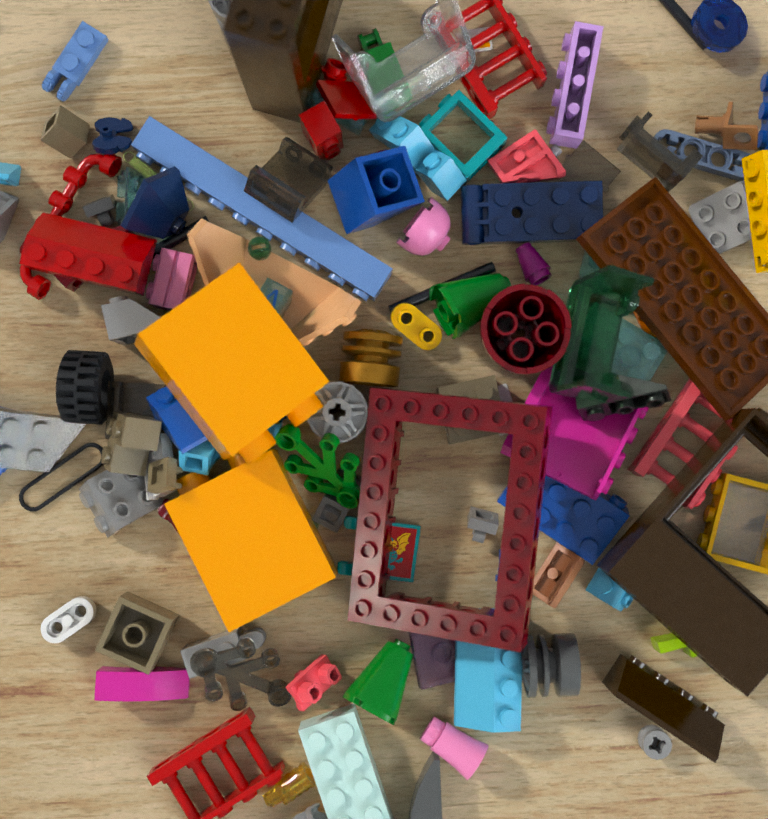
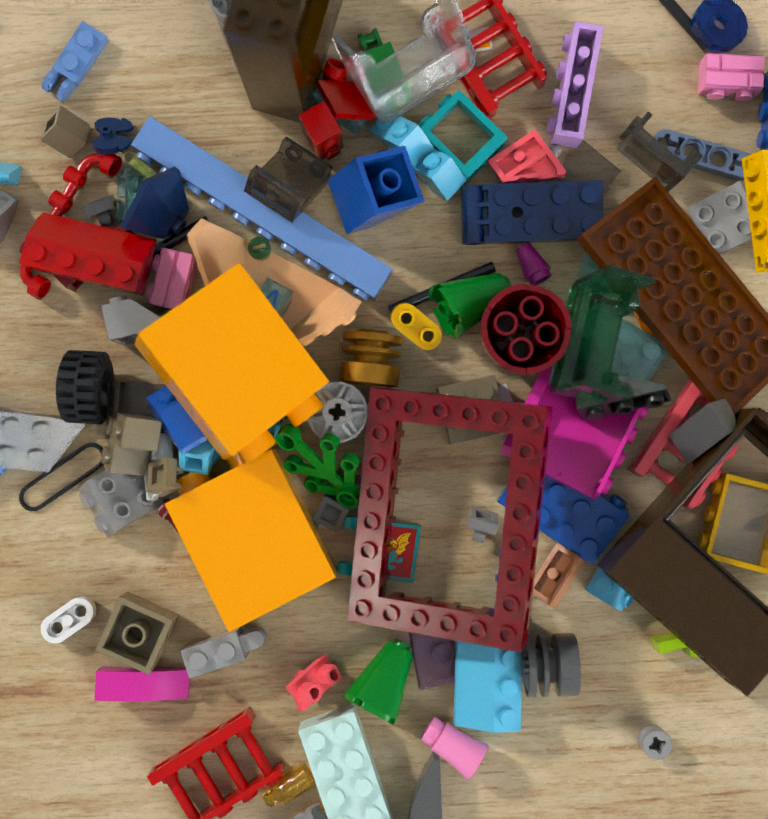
clear smoke plant [190,638,291,711] -> none
bright pink cylinder [396,197,451,256] -> none
dark brown slope [602,654,725,763] -> none
medium nougat bracket [695,102,758,150] -> none
none -> dark grey brick [669,399,736,465]
none -> bright pink brick [698,53,765,102]

